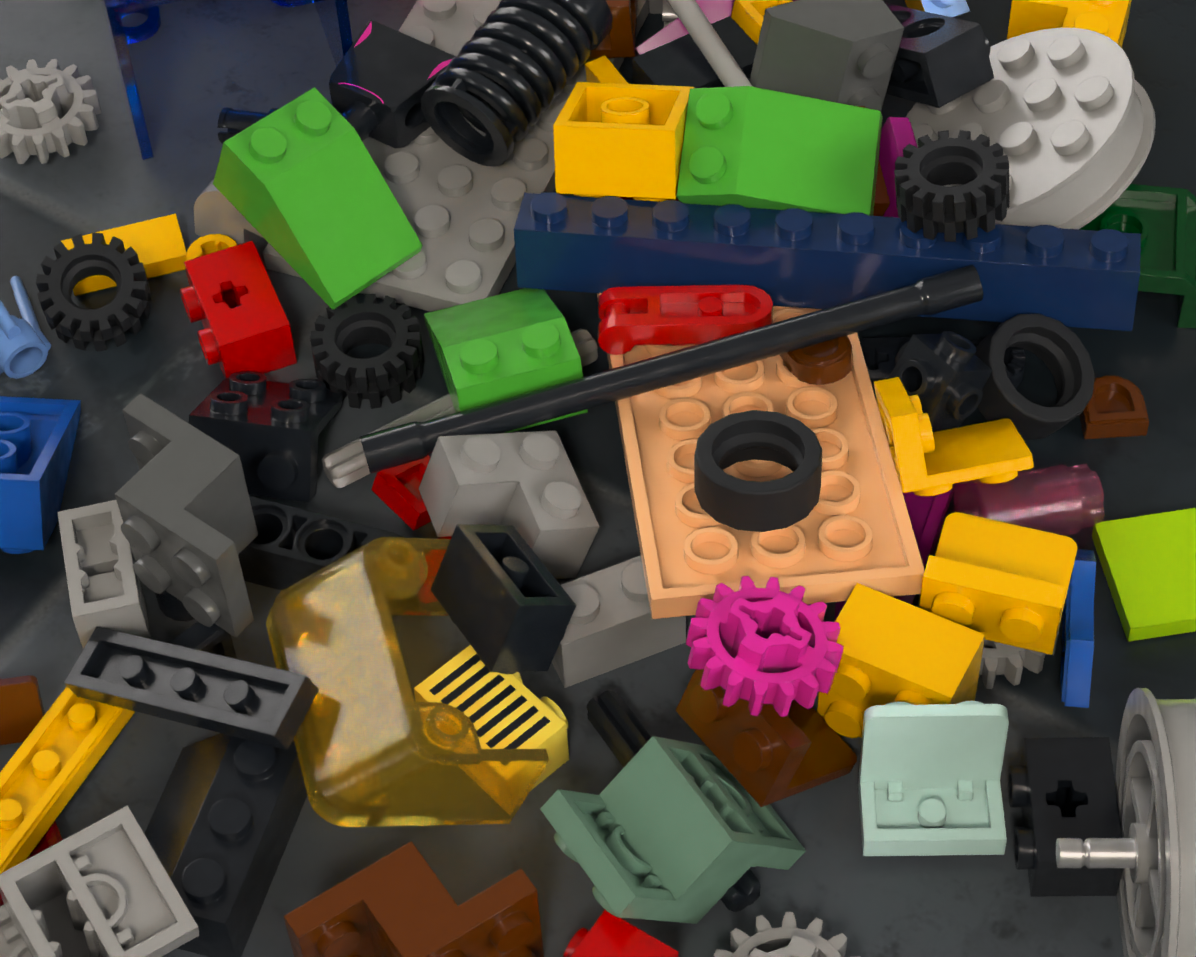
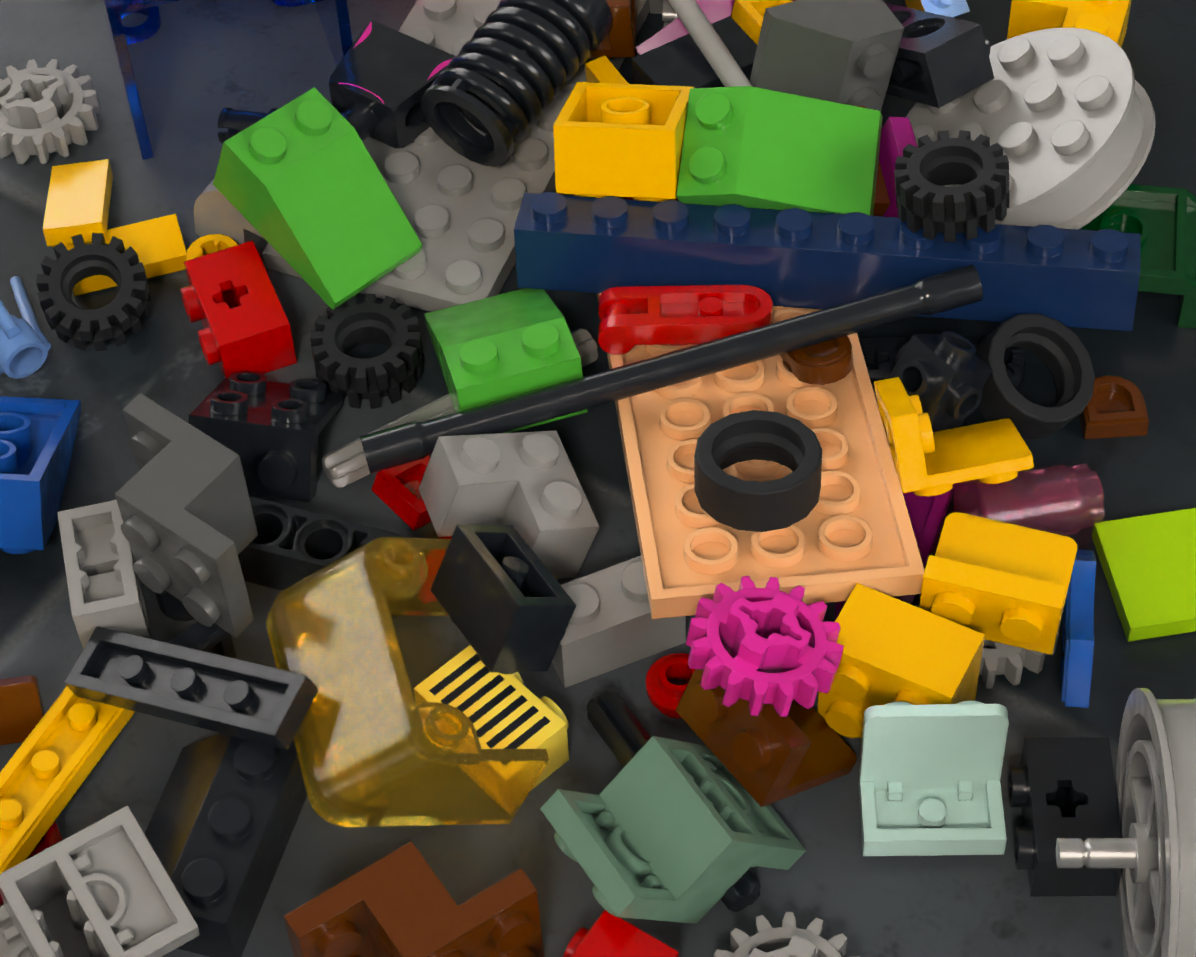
none -> yellow tile [43,159,113,247]
none -> red plate [646,653,695,719]

